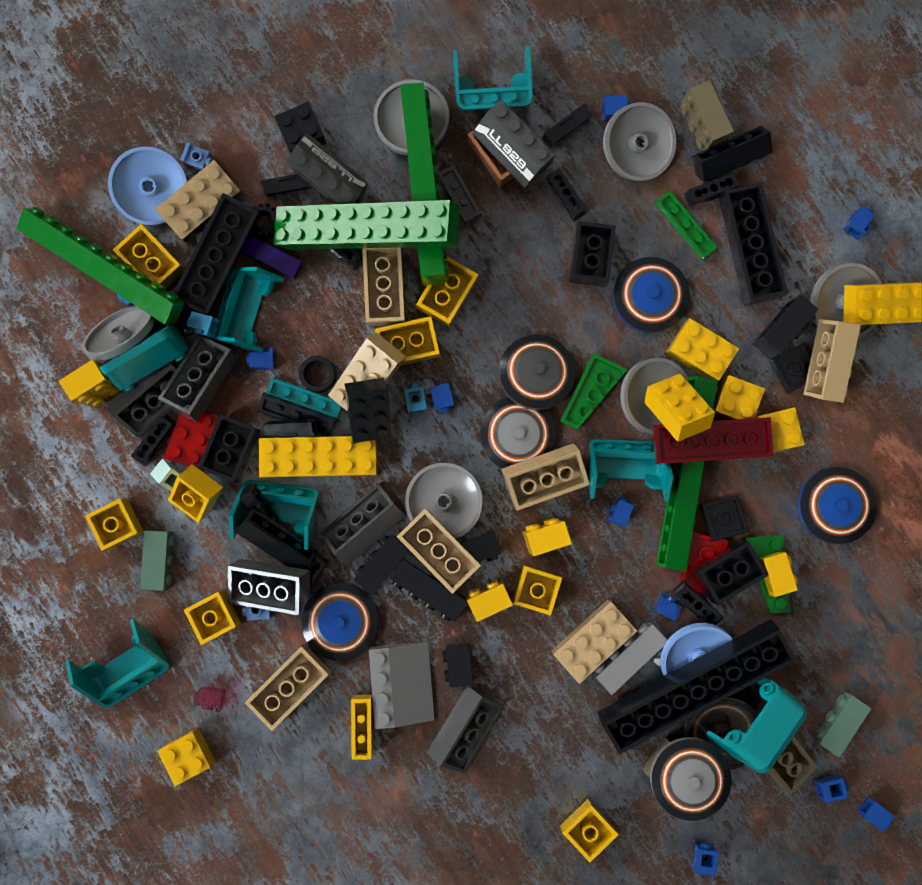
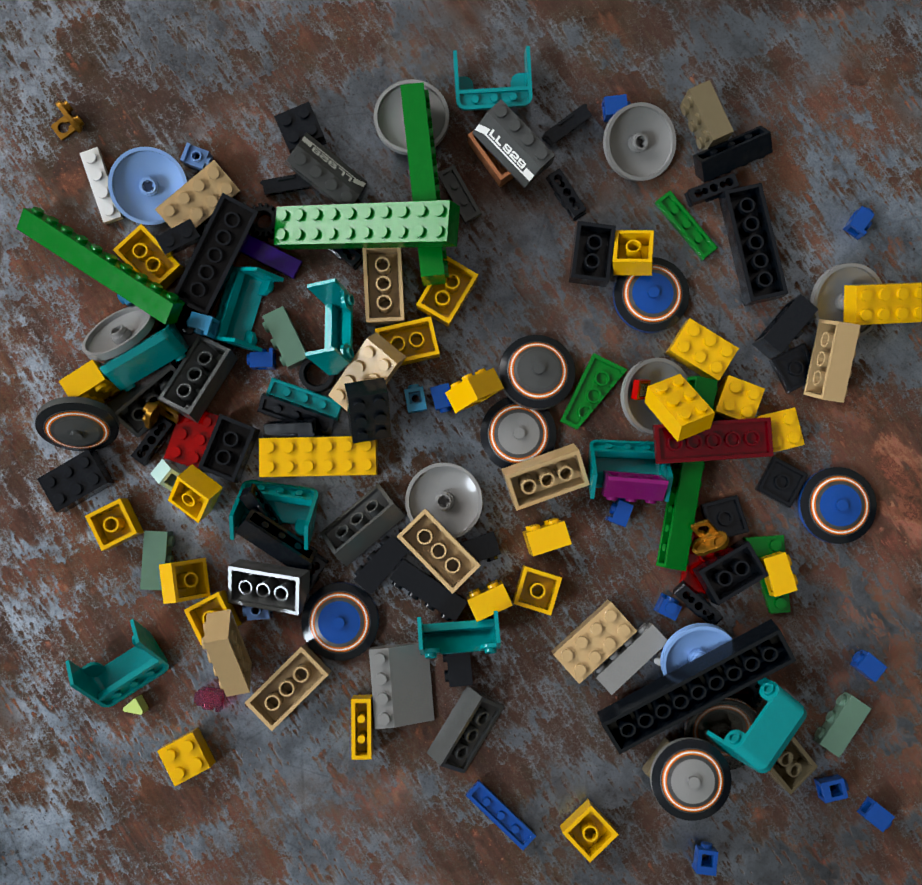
none -> dish [35,396,120,451]
none -> black brick [37,449,115,512]
none -> pearl gold bracket [51,100,85,141]
none -> white plate [80,147,124,225]
none -> yellowish green slope [123,694,149,715]
none -> pearl gold bracket [142,400,180,430]
none -> black brick [155,219,201,258]
none -> yellow brick [159,558,211,604]
none -> tan brick [201,609,252,697]
none -> sand green brick [262,306,307,370]
none -> teal windscreen [305,278,355,376]
none -> teal windscreen [417,611,501,659]
none -> yellow brick [445,368,504,413]
none -> blue plate [466,780,536,850]
none -> magenta slope [601,470,669,504]
none -> yellow brick [613,230,654,276]
none -> tile [631,379,651,400]
none -> pearl gold bracket [691,519,729,556]
none -> black tile [755,456,808,508]
none -> blue brick [850,649,887,682]

